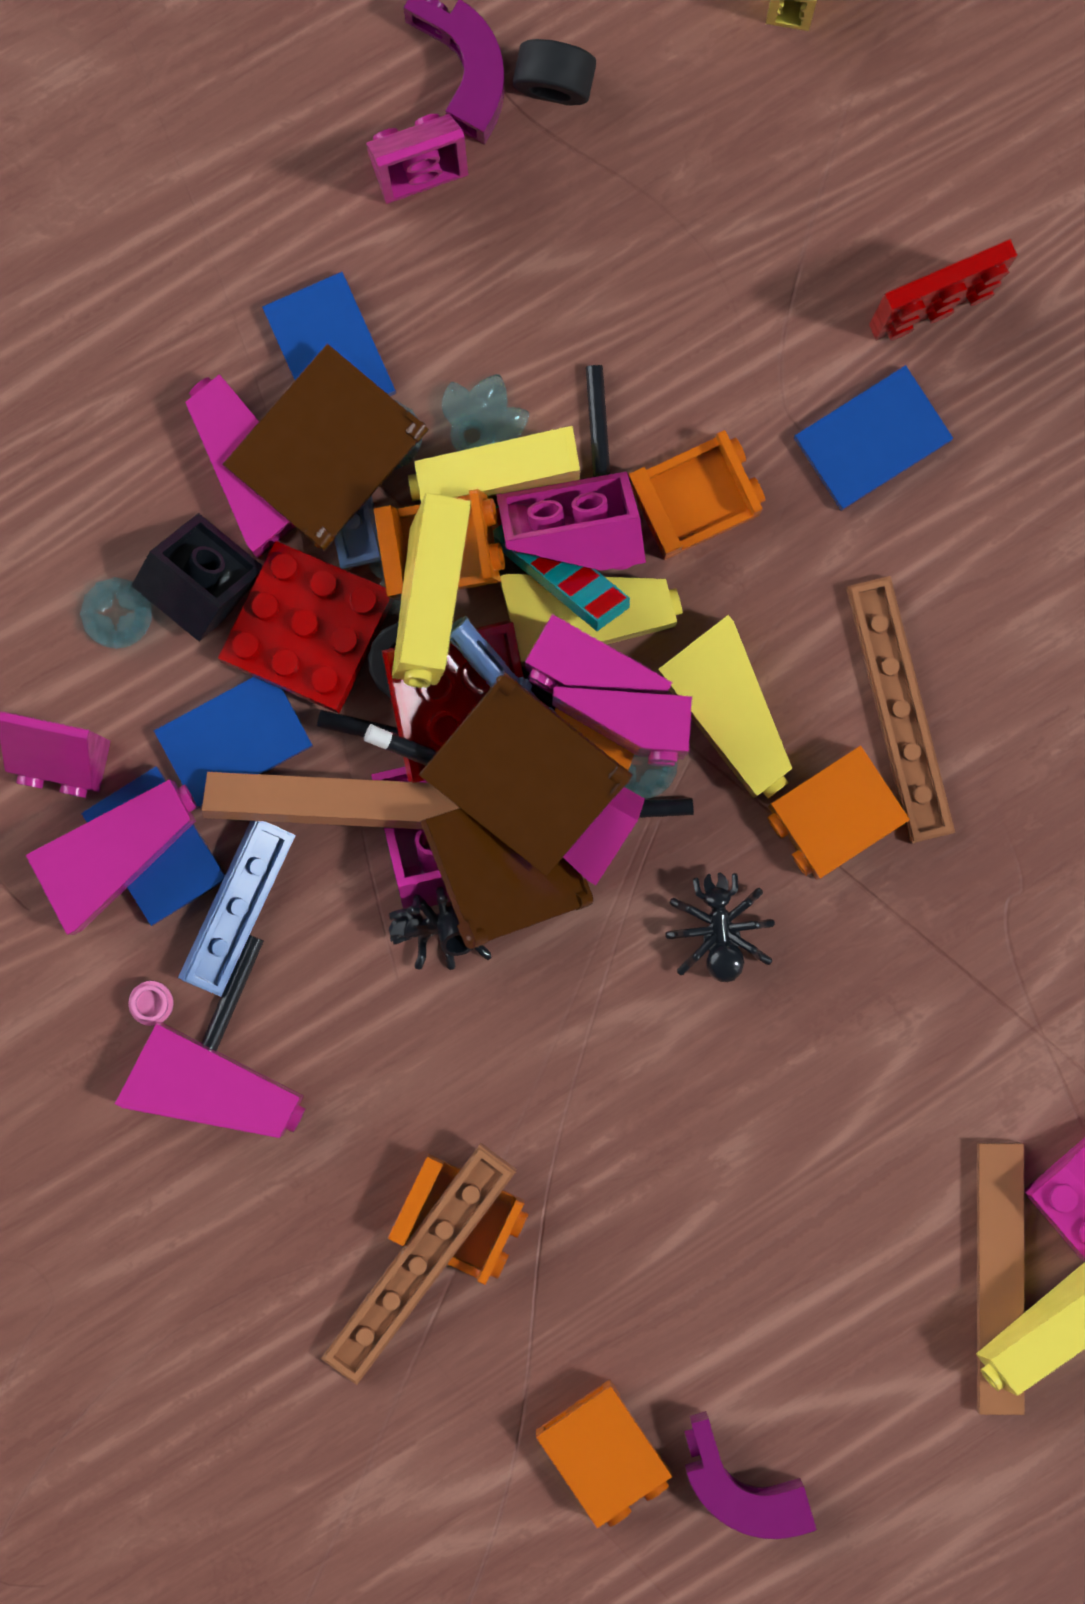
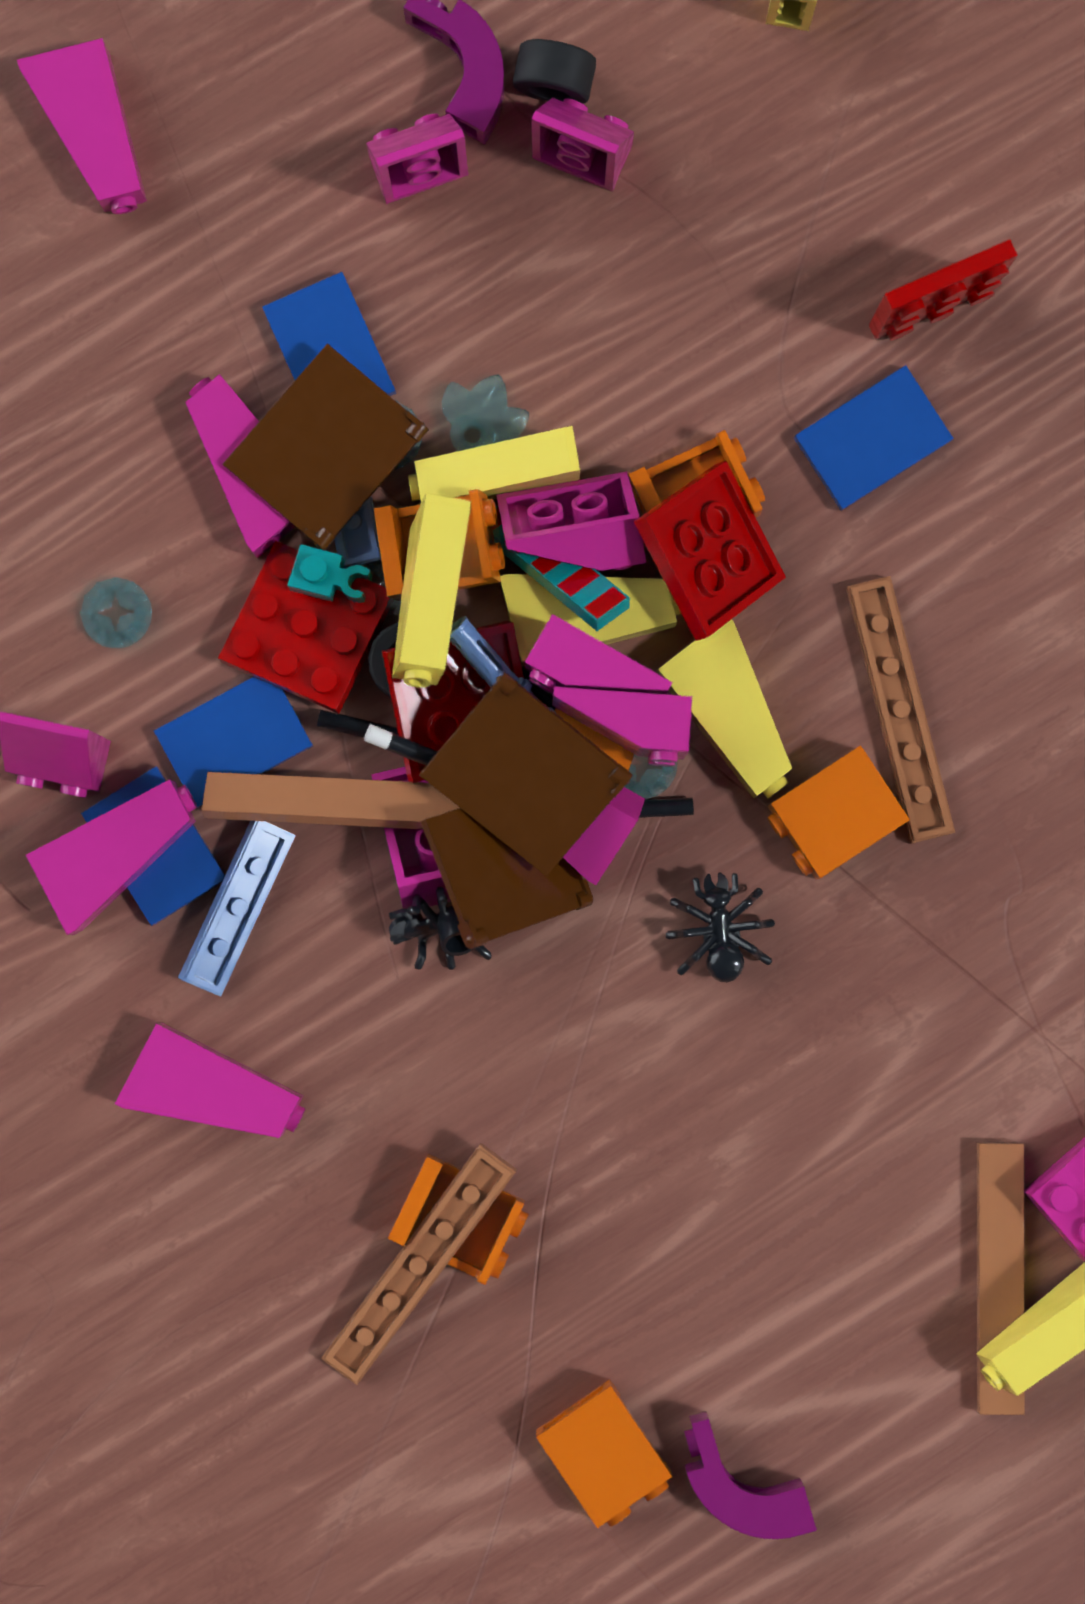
bright pink plate [128,981,174,1026] -> none
black slope [131,513,263,642] -> none
black bar [201,934,264,1051] -> none
black bar [585,365,611,477] -> none
none -> dark pink slope [17,38,147,214]
none -> teal plate [287,544,373,603]
none -> dark pink slope [532,98,634,192]
none -> red plate [634,461,786,641]

